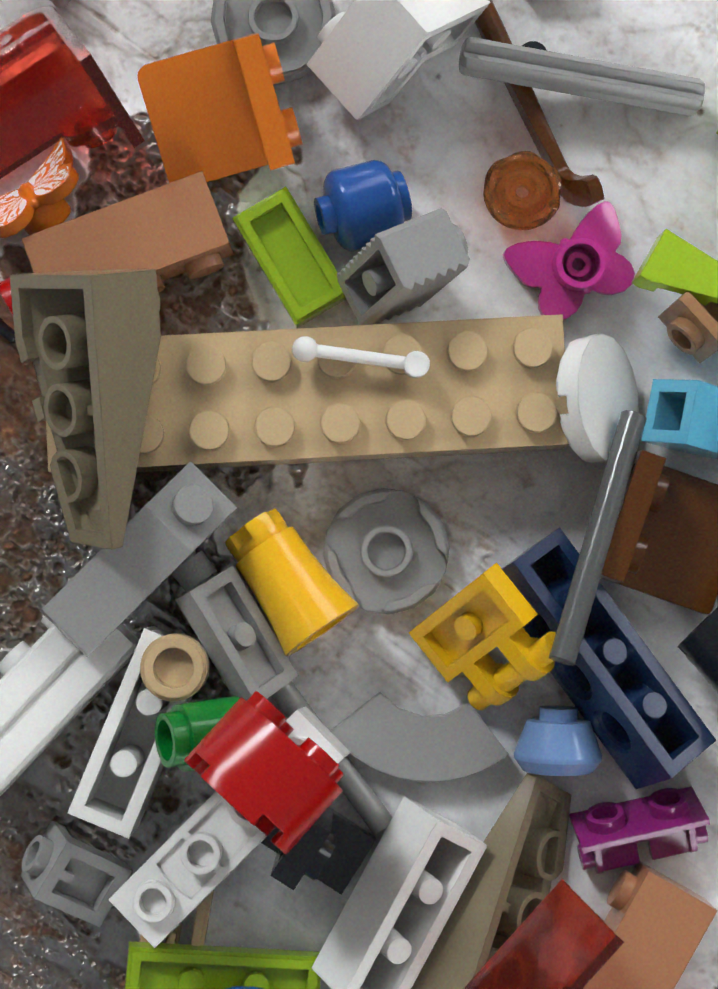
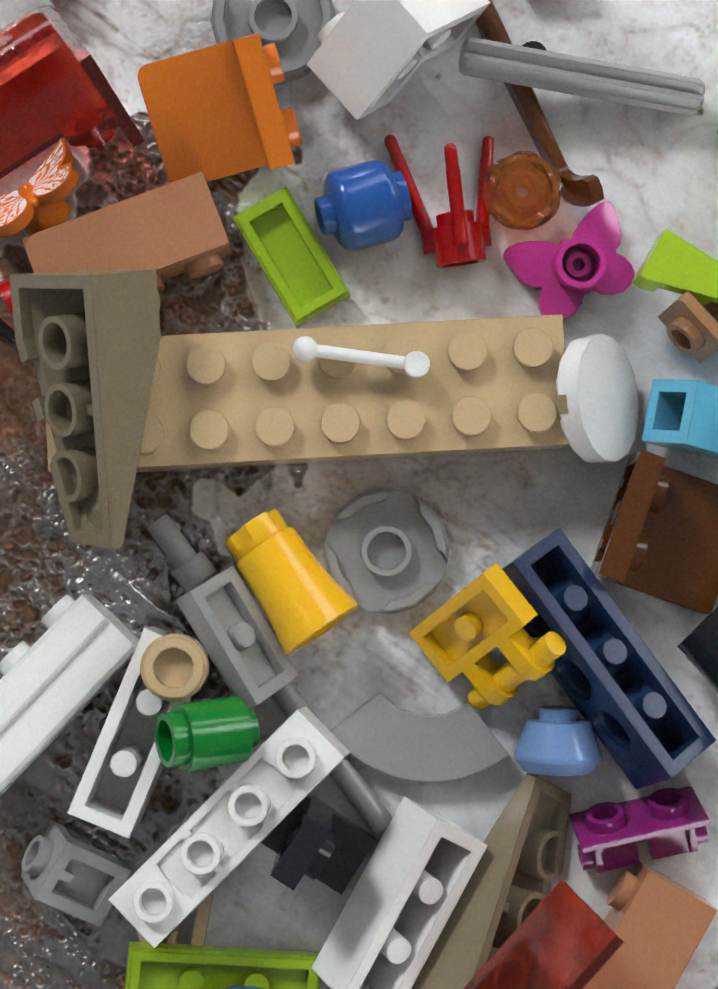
light grey slope [40,461,237,657] -> none
red brick [184,691,344,855] -> none
light grey brick [337,208,470,325] -> none
dark grey bar [549,410,647,666] -> none
none -> red plant [384,135,494,268]

